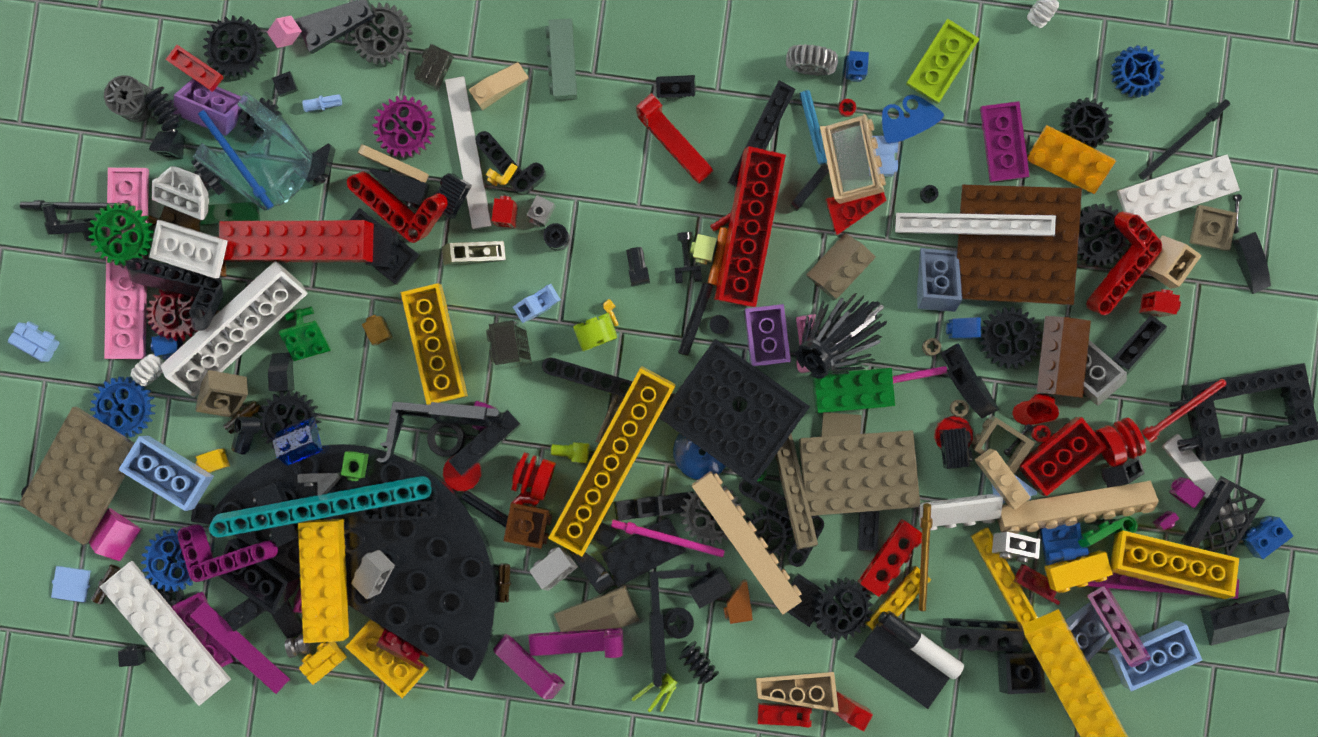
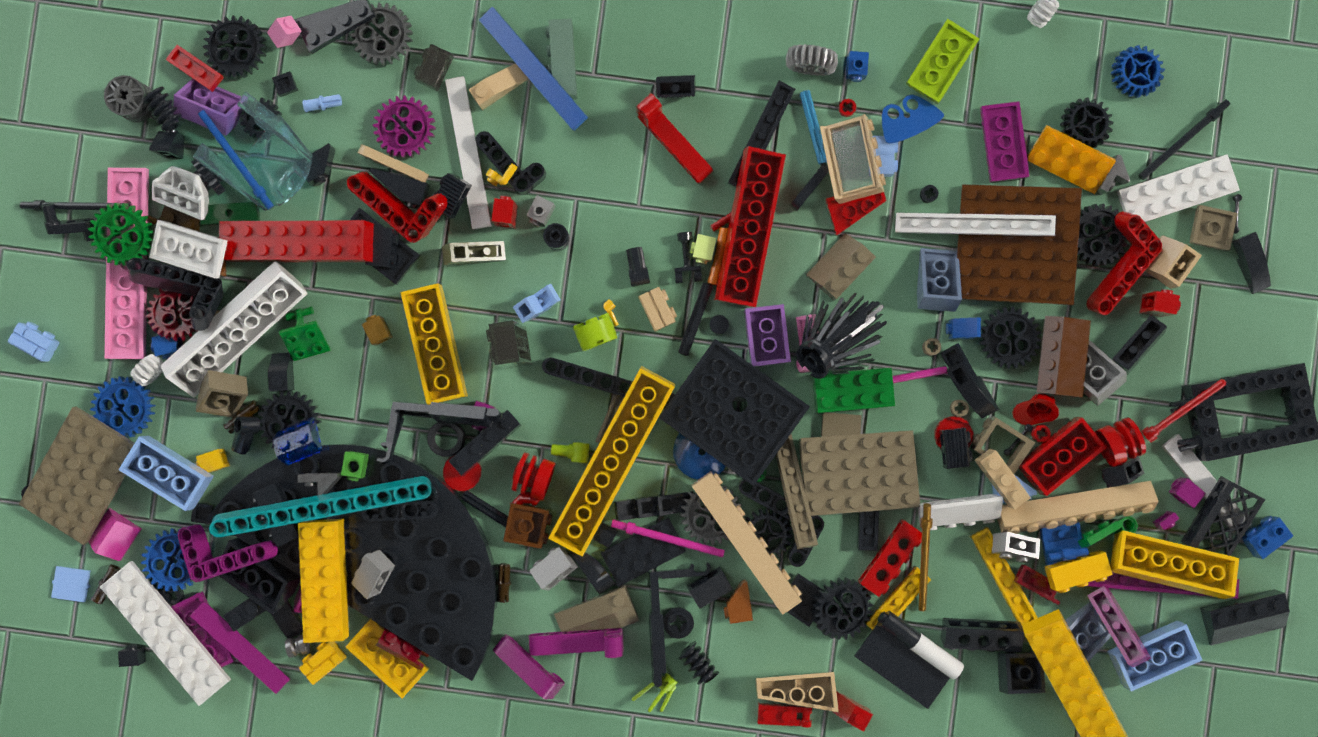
none -> blue tile [479,7,588,131]
none -> tan brick [638,287,677,332]
none -> flat silver slope [1096,154,1130,195]

